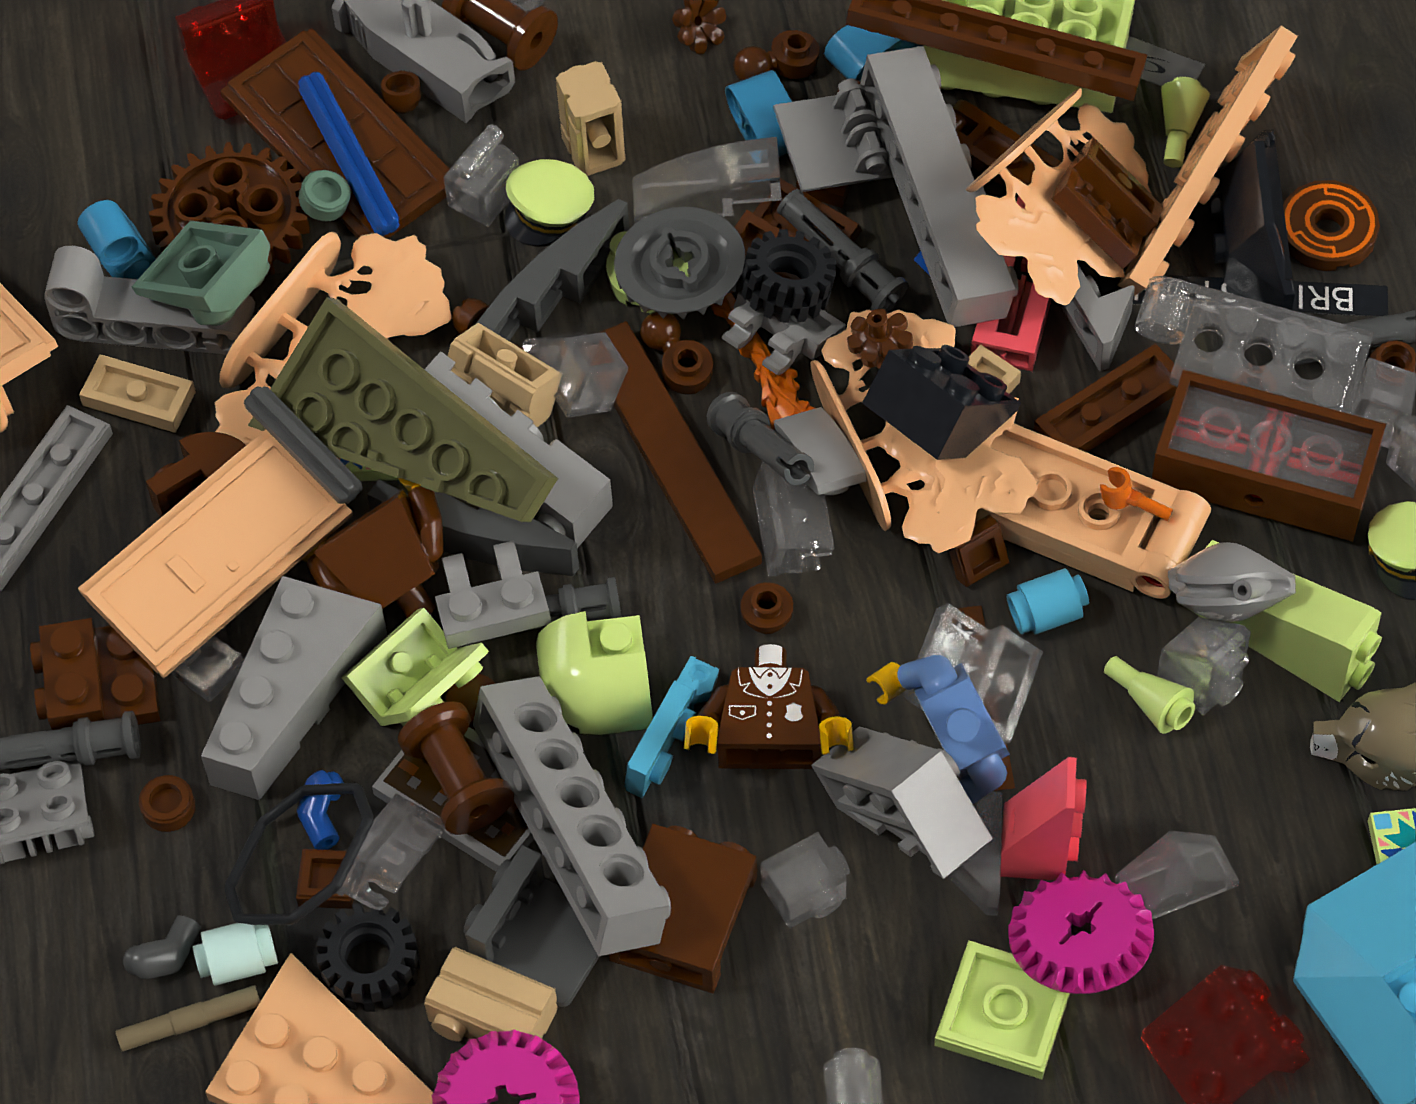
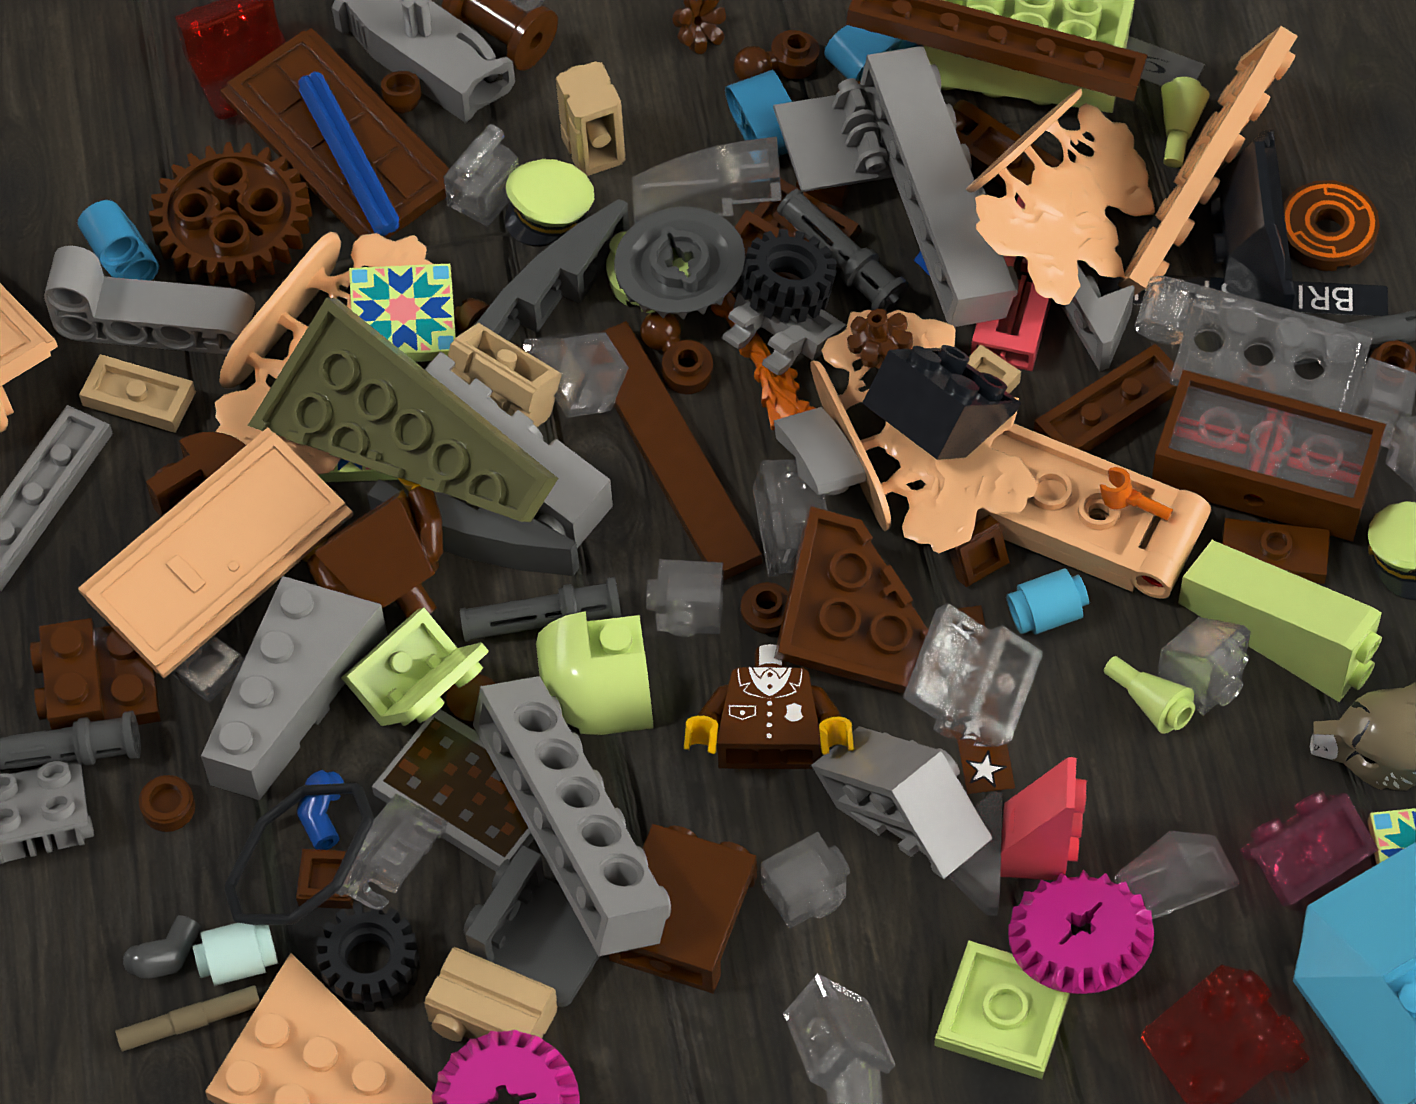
sand green slope [132,221,270,326] -> none
dark grey axle [244,386,362,504] -> none
sand green tile [299,170,351,221] -> none
reddish brown piece [398,701,514,835] -> none
light grey plate [435,541,551,649] -> none
medium azure hinge [624,656,719,798] -> none
dark grey pin [706,392,814,486] -> none
medium blue torso [866,655,1010,804] -> none
reddish brown slope [1052,137,1163,269] -> none
light grey hat [1168,542,1296,622] -> none
none -> tile [349,264,456,362]
none -> clear brick [646,559,724,637]
none -> reddish brown plate [774,506,942,700]
none -> clear panel [783,973,896,1090]
none -> reddish brown plate [1222,518,1330,584]
none -> clear pink bracket [1240,790,1379,906]

